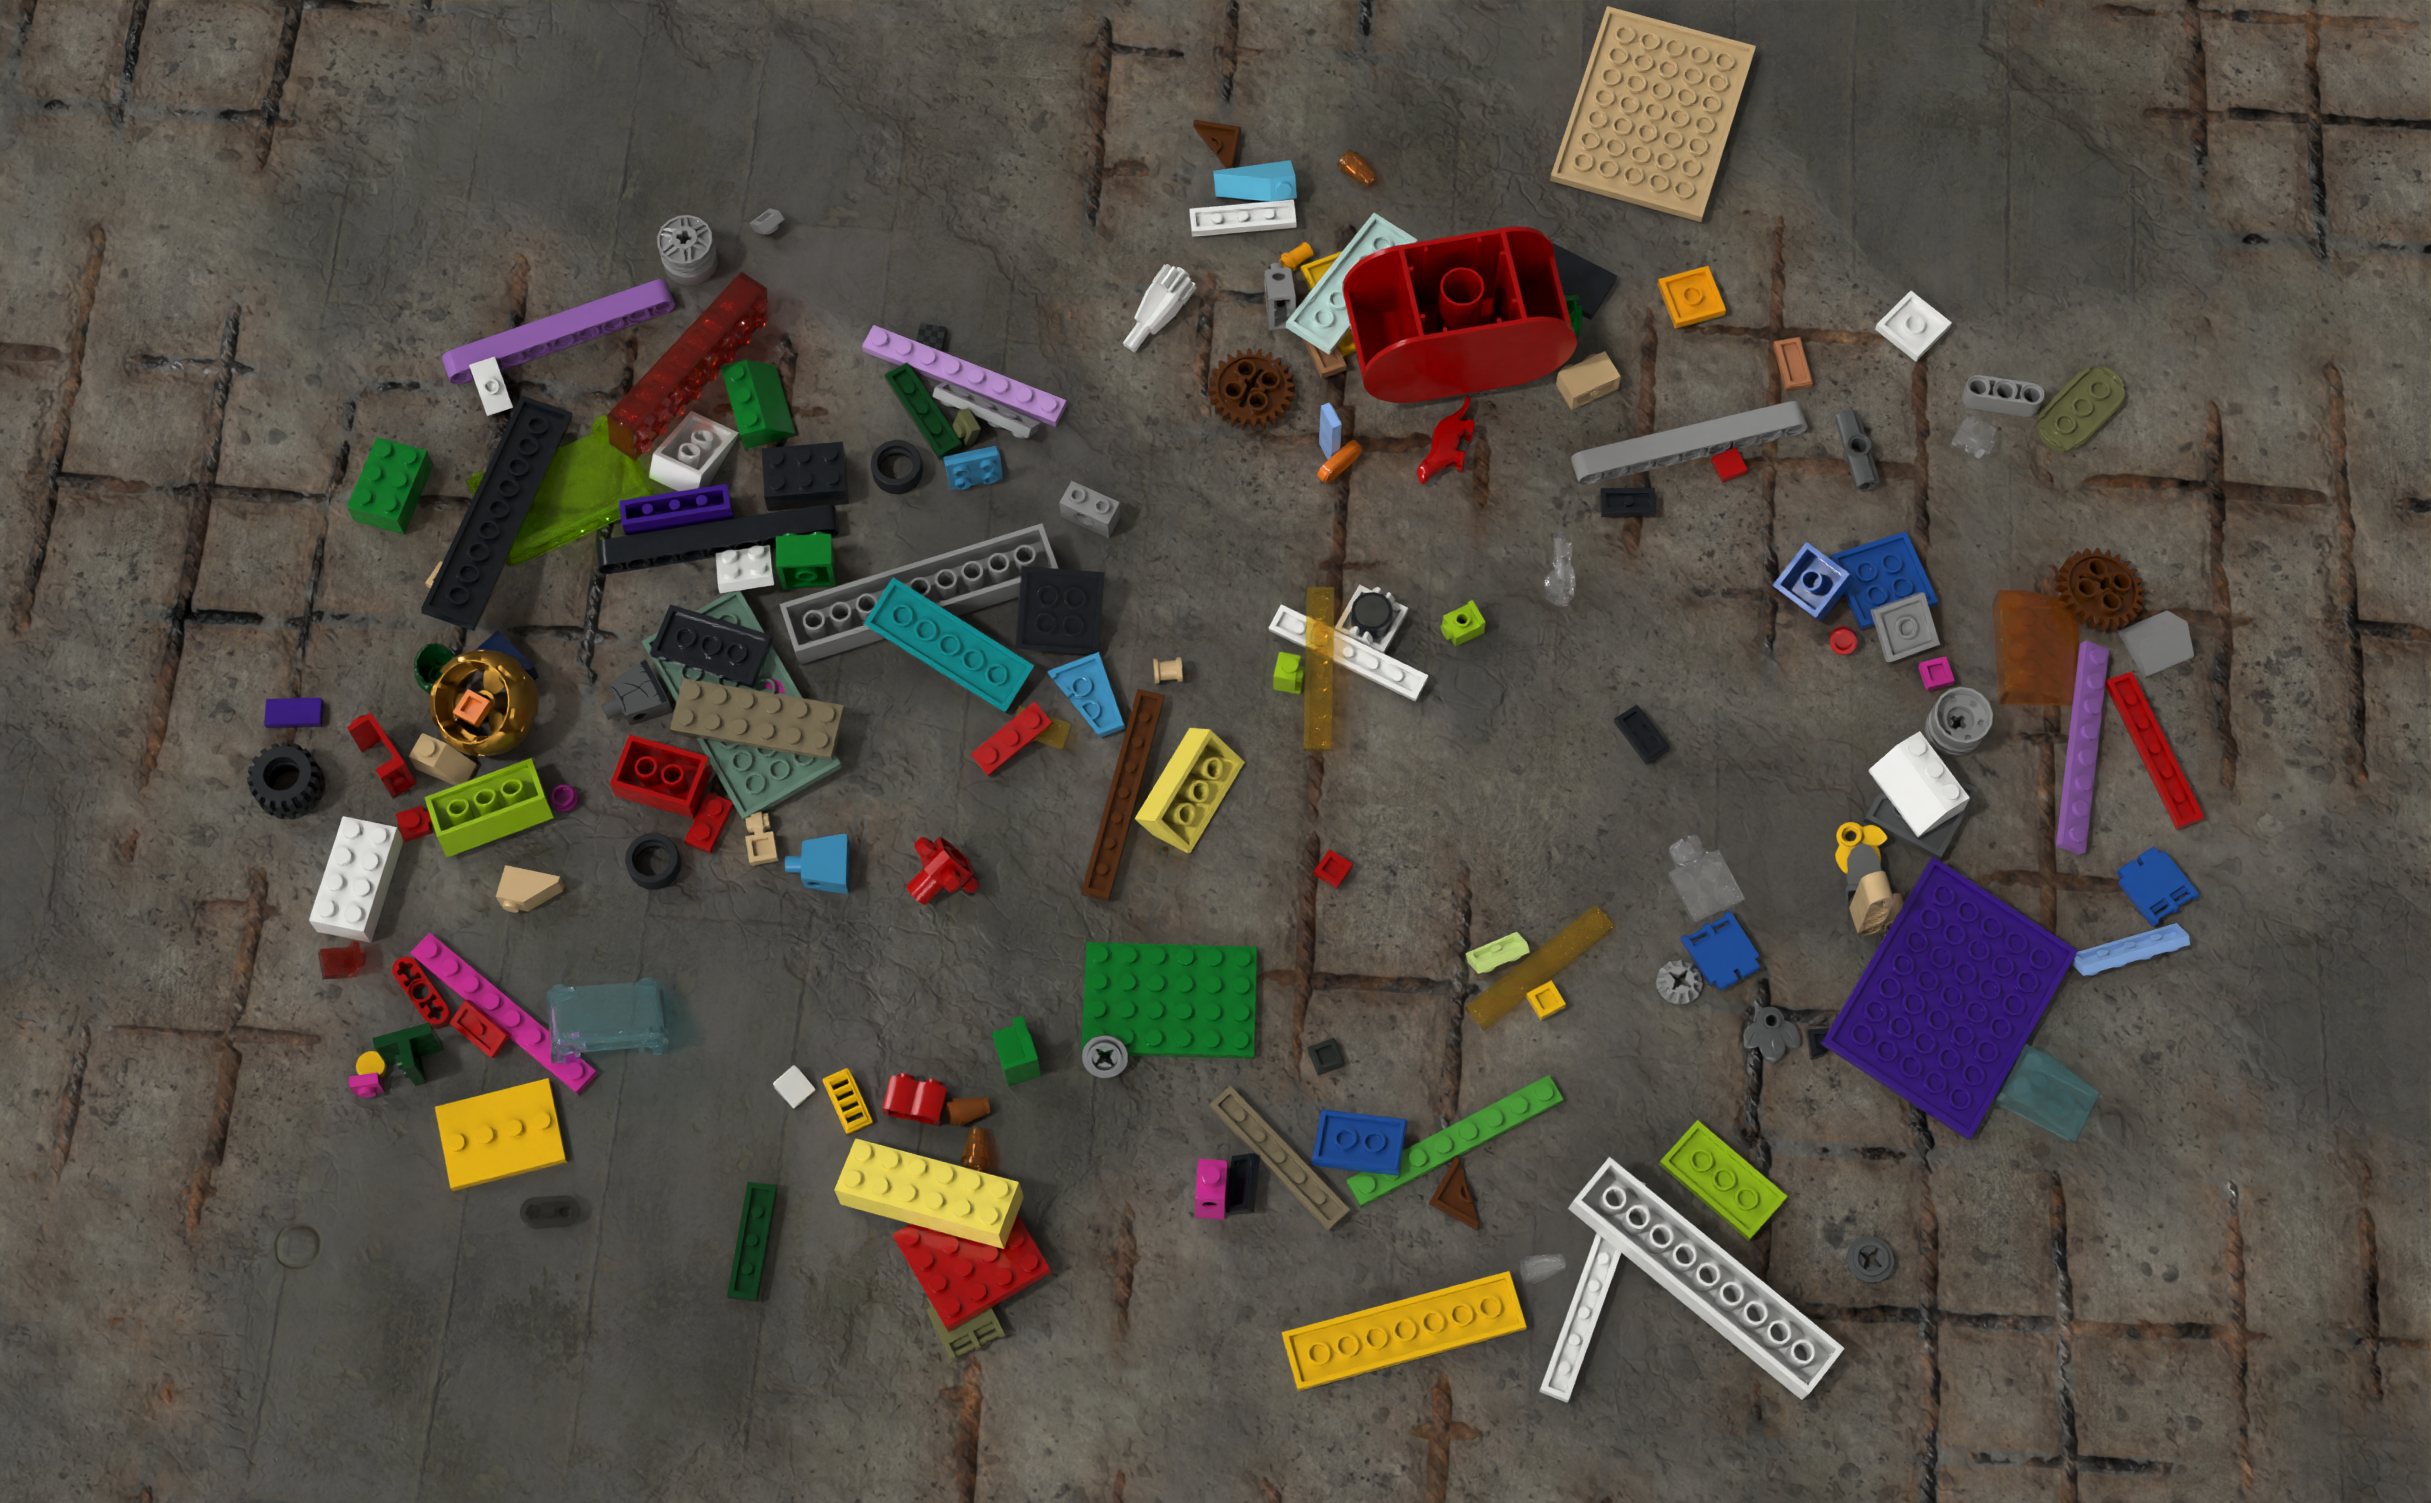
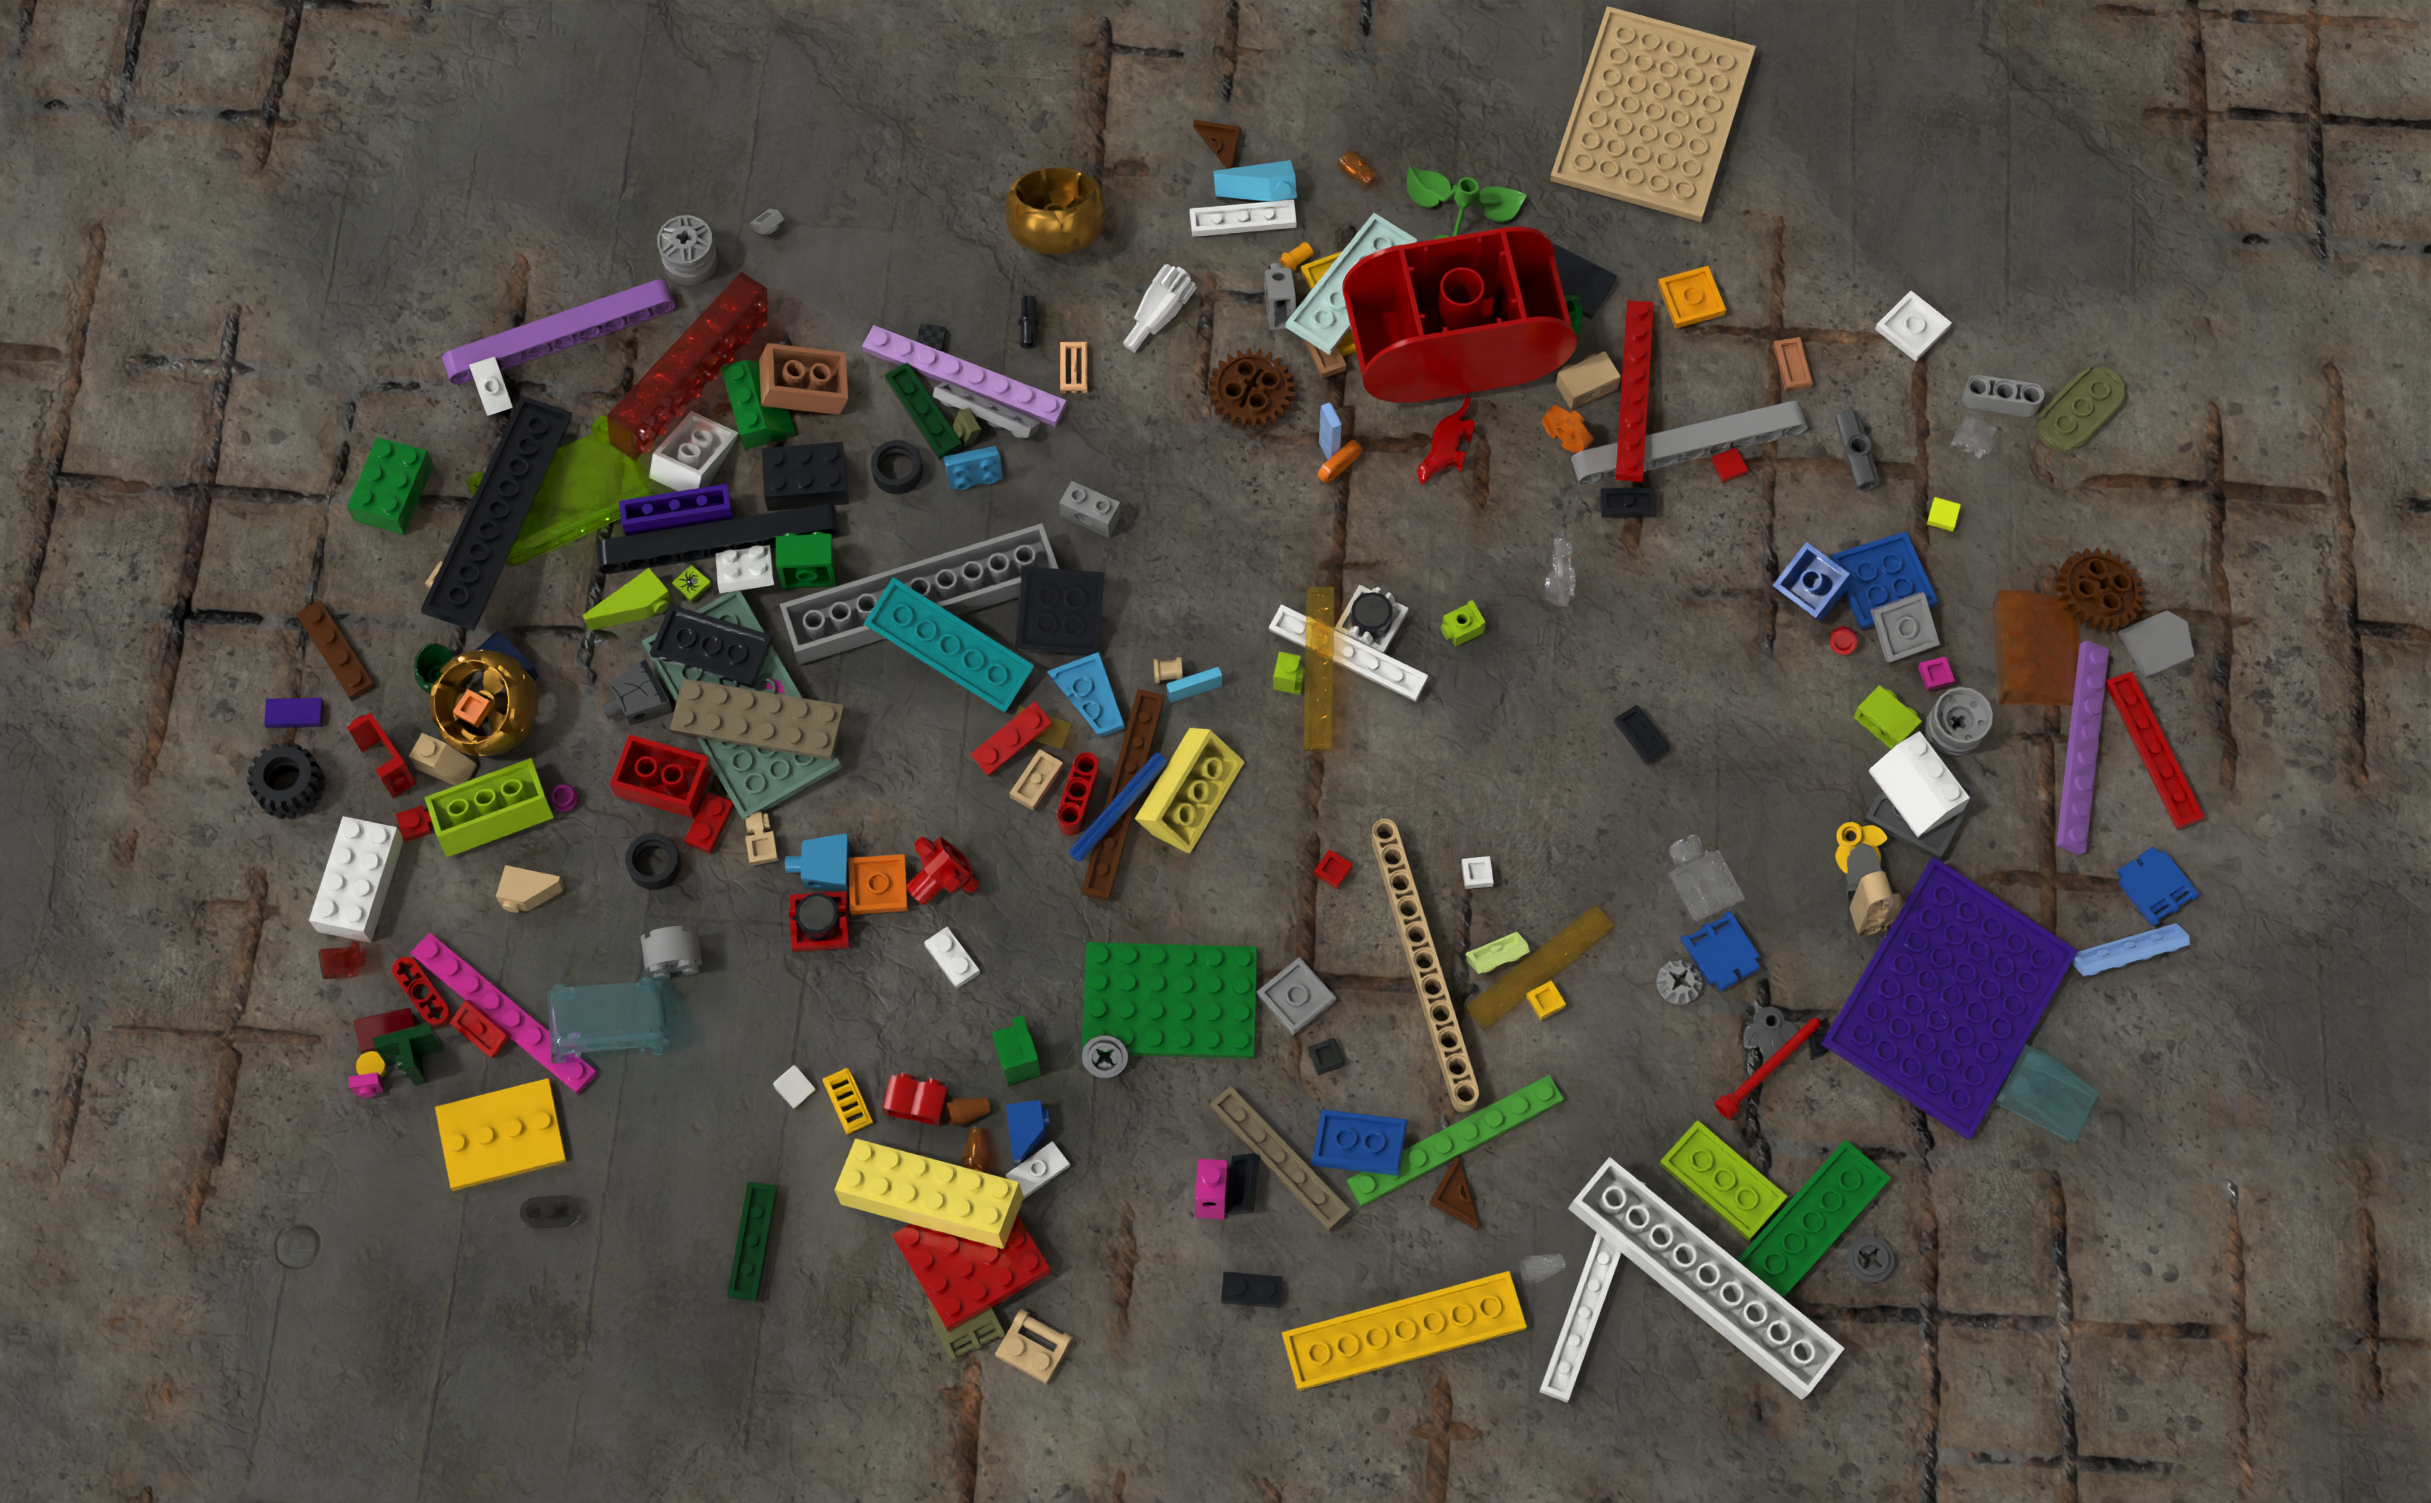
none -> reddish brown plate [296,600,375,701]
none -> dark red slope [353,1008,416,1053]
none -> lime slope [582,568,672,630]
none -> light grey brick [641,926,702,980]
none -> lime tile [672,565,712,603]
none -> nougat brick [759,343,848,415]
none -> piece [789,891,850,952]
none -> orange plate [848,854,908,915]
none -> white plate [924,927,980,989]
none -> tan plate [995,1308,1073,1385]
none -> pearl gold wheel [1005,167,1106,254]
none -> white plate [1005,1141,1070,1200]
none -> blue slope [1006,1100,1050,1168]
none -> tan plate [1009,749,1063,811]
none -> black axle [1018,295,1039,349]
none -> red beam [1057,752,1100,836]
none -> light nougat tile [1060,342,1087,394]
none -> blue axle [1069,752,1167,862]
none -> medium azure tile [1167,667,1222,704]
none -> black plate [1221,1272,1282,1308]
none -> light grey tile [1256,957,1337,1036]
none -> tan beam [1371,819,1479,1113]
none -> bright green plant [1407,167,1526,239]
none -> white plate [1461,856,1494,889]
none -> orange plate [1542,404,1594,453]
none -> red plate [1615,300,1654,482]
none -> red piece [1714,1017,1821,1120]
none -> green plate [1737,1140,1891,1298]
none -> lime brick [1853,685,1922,750]
none -> neon yellow tile [1927,497,1961,532]

